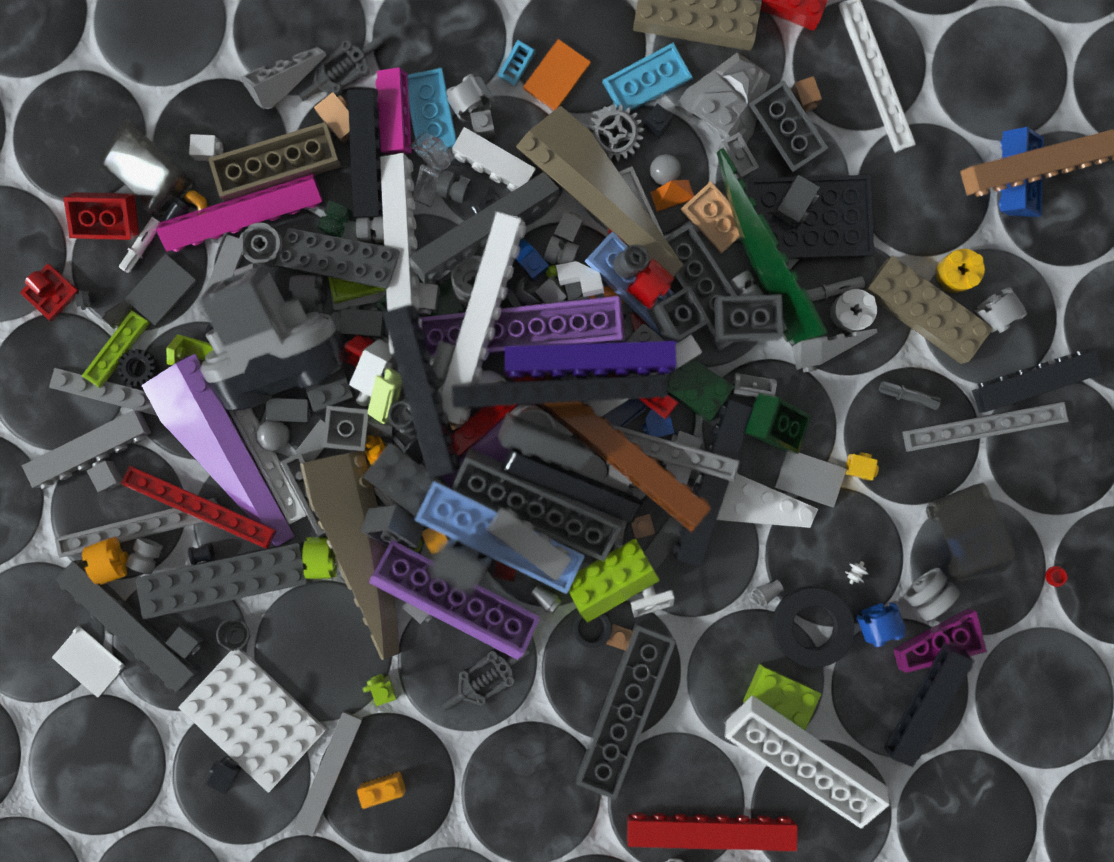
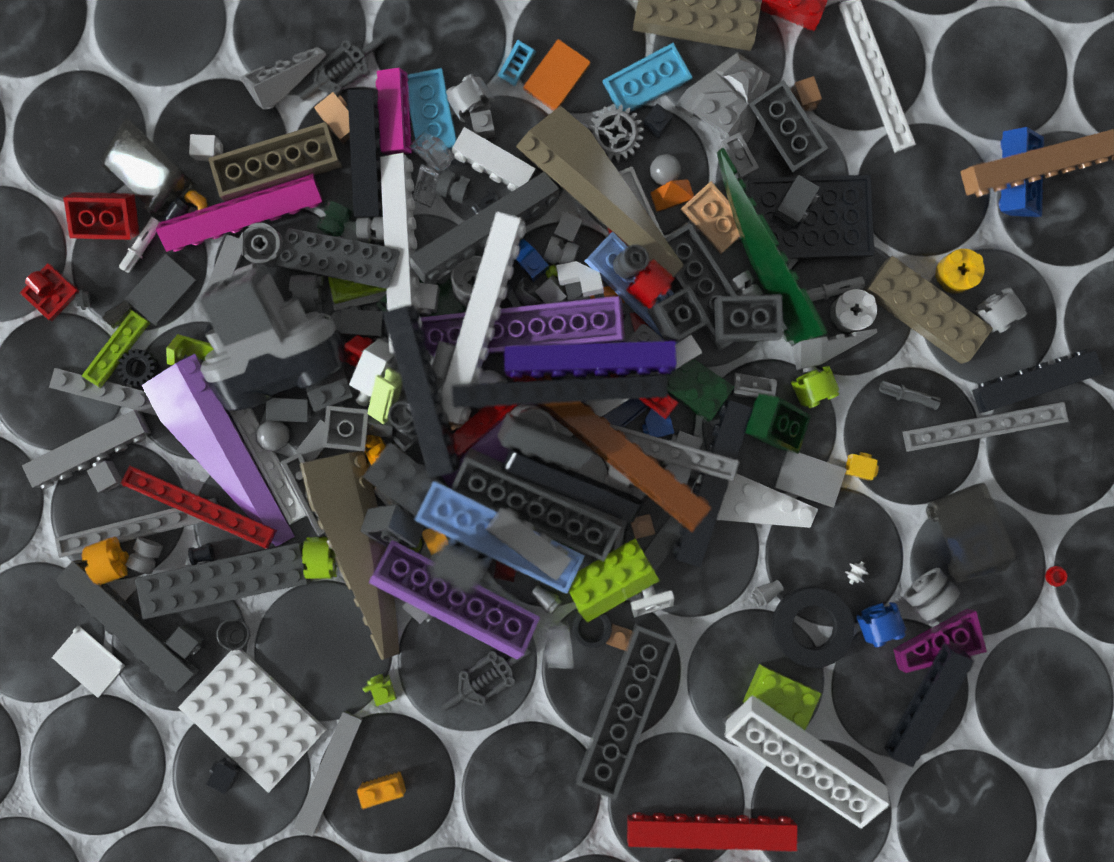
none -> clear slope [540,621,574,669]
none -> lime brick [791,366,839,408]

